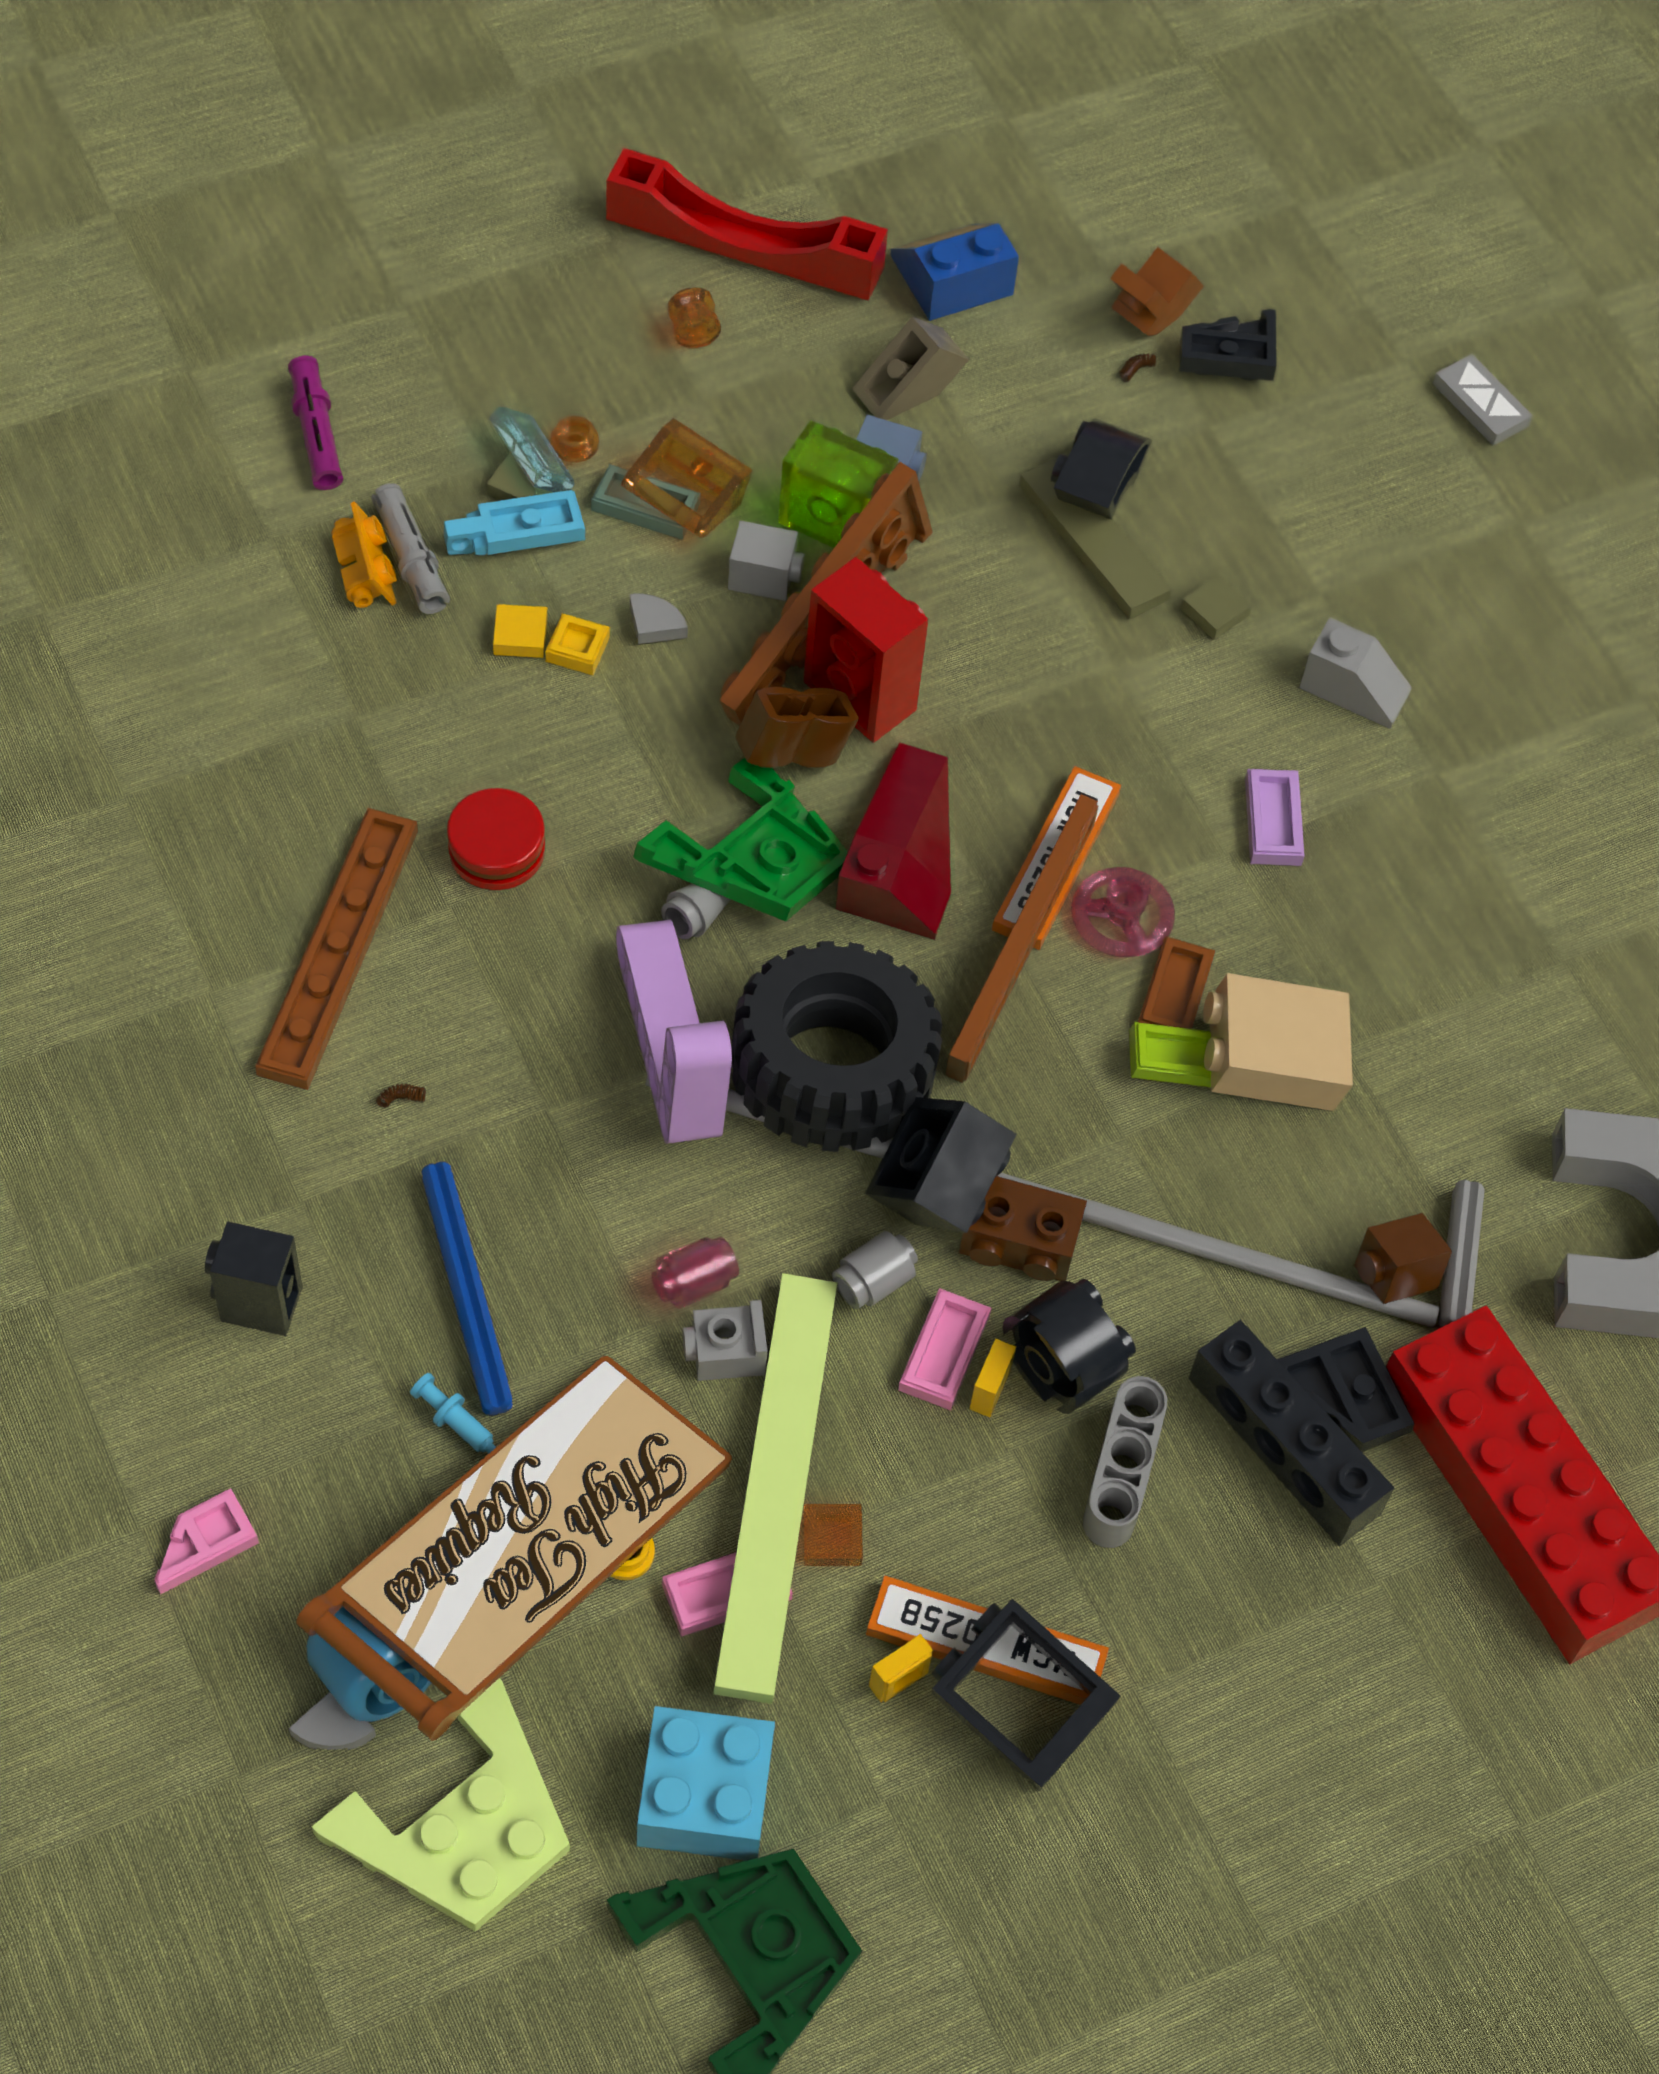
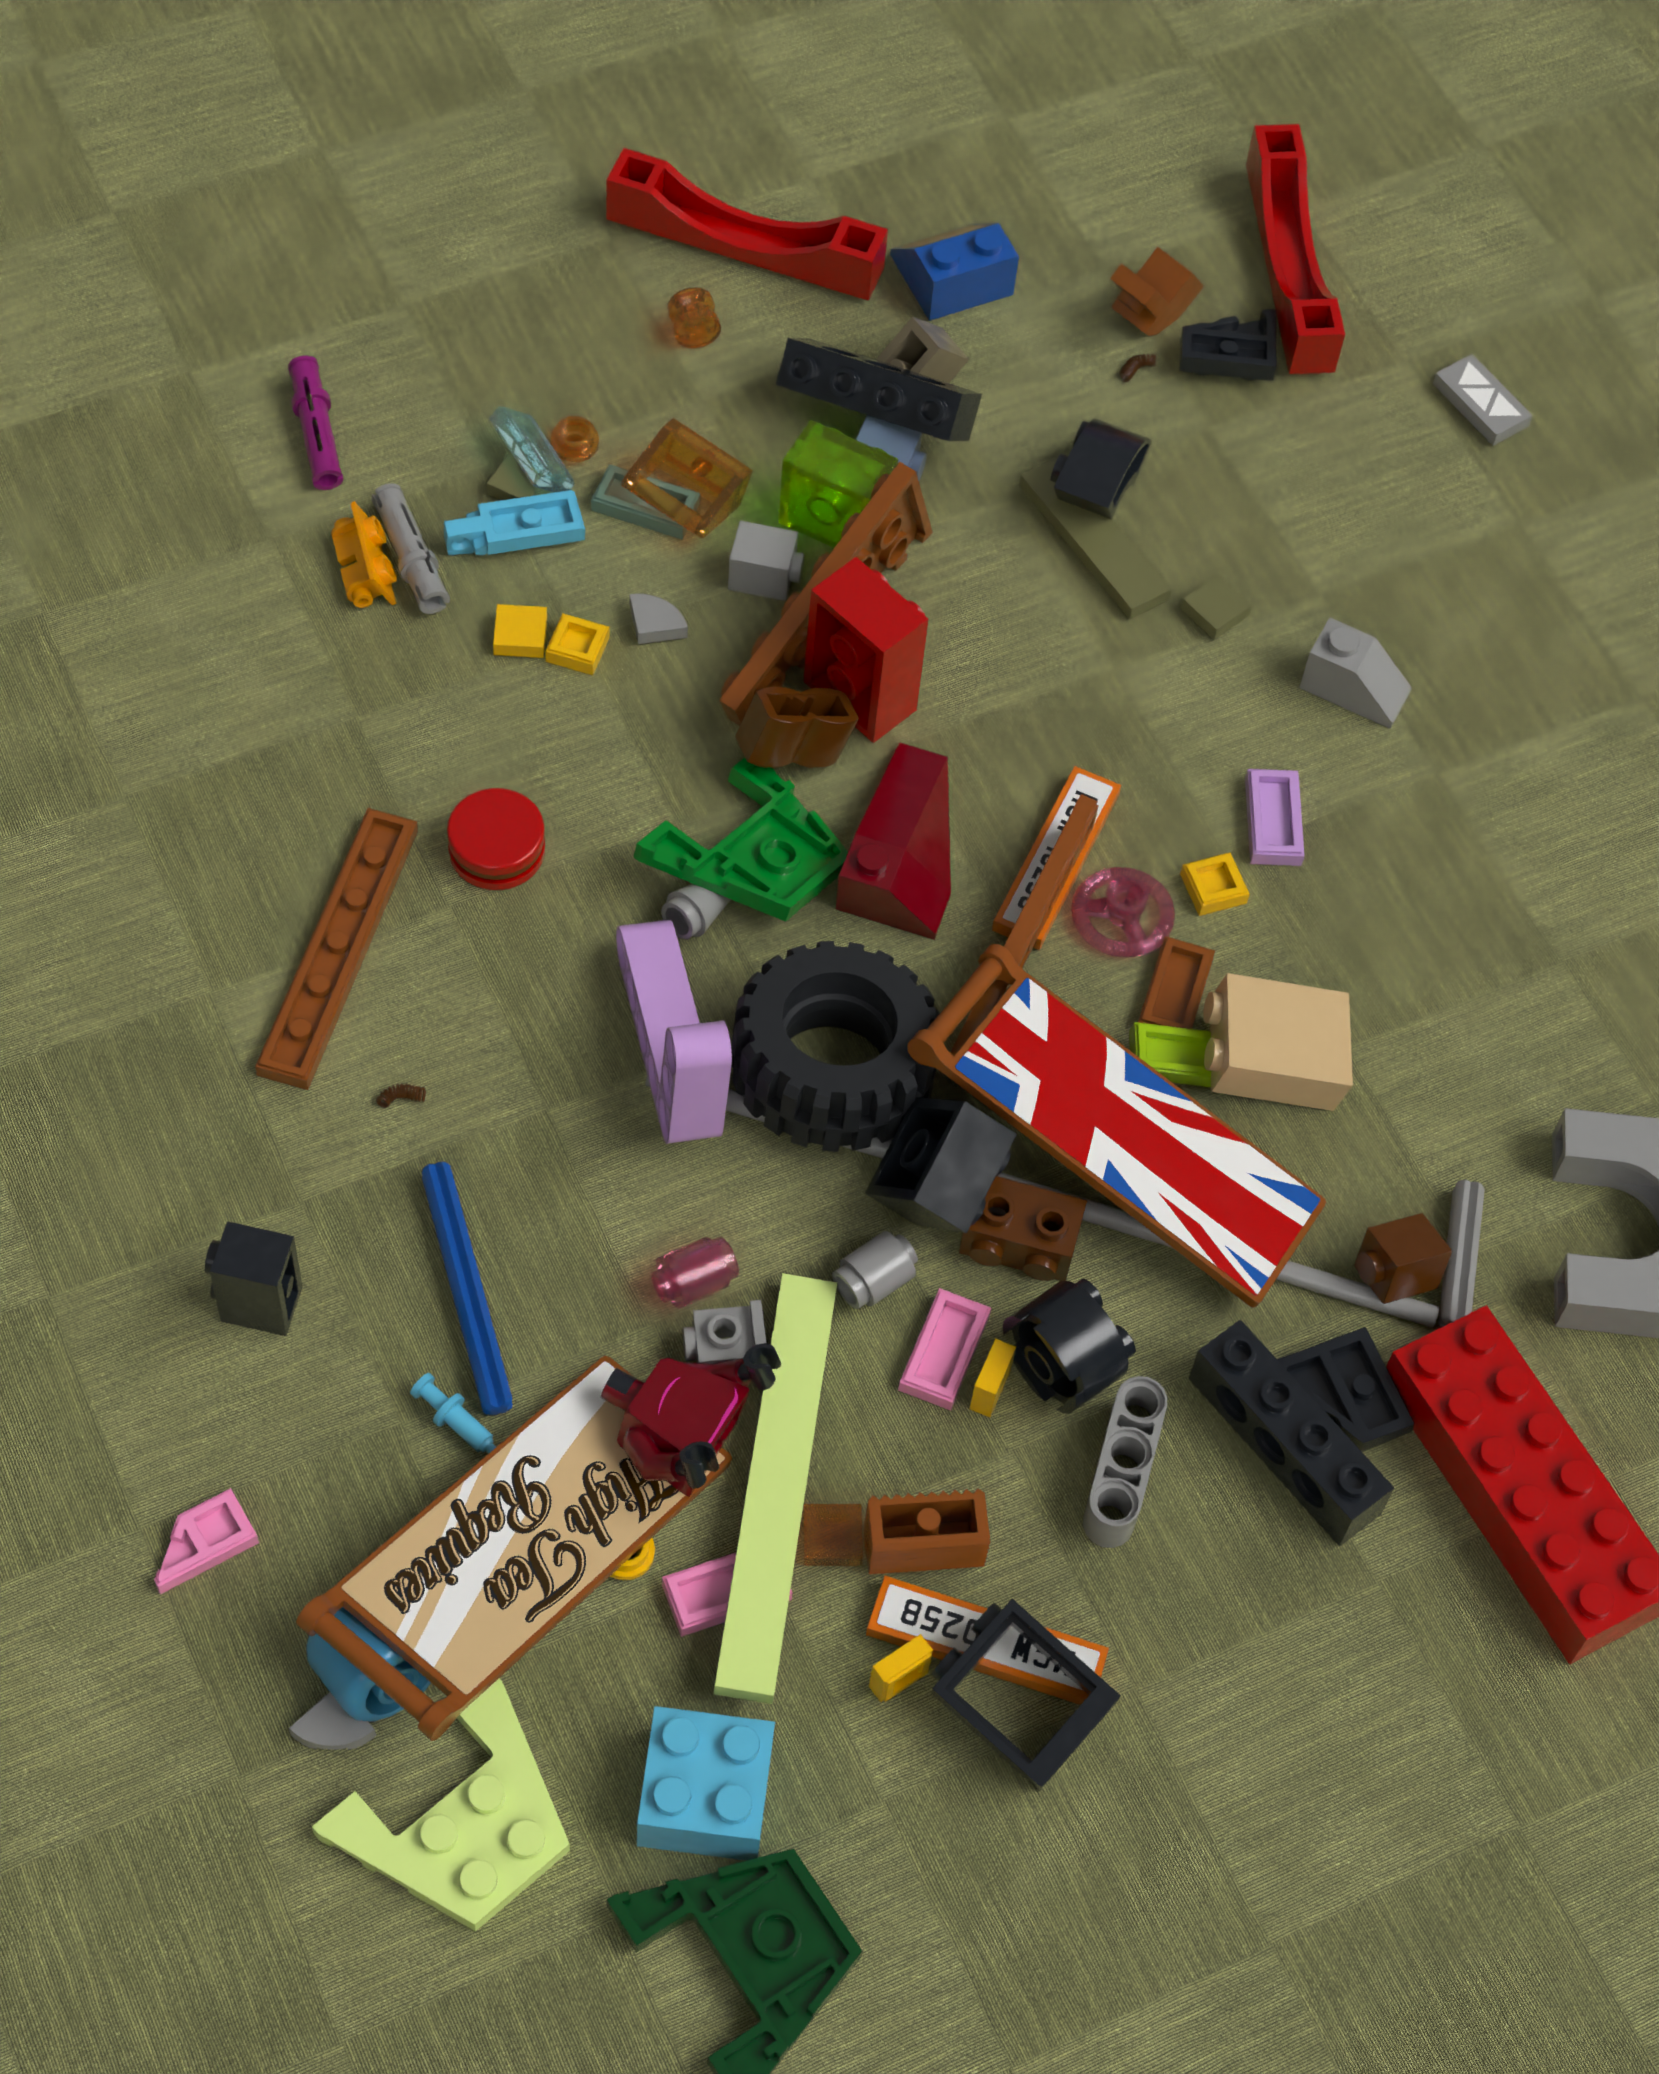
none -> dark red torso [601,1343,782,1497]
none -> black brick [775,338,982,442]
none -> dark orange brick [863,1488,990,1574]
none -> flag [907,944,1327,1308]
none -> yellow tile [1180,852,1250,916]
none -> red arch [1246,124,1345,374]

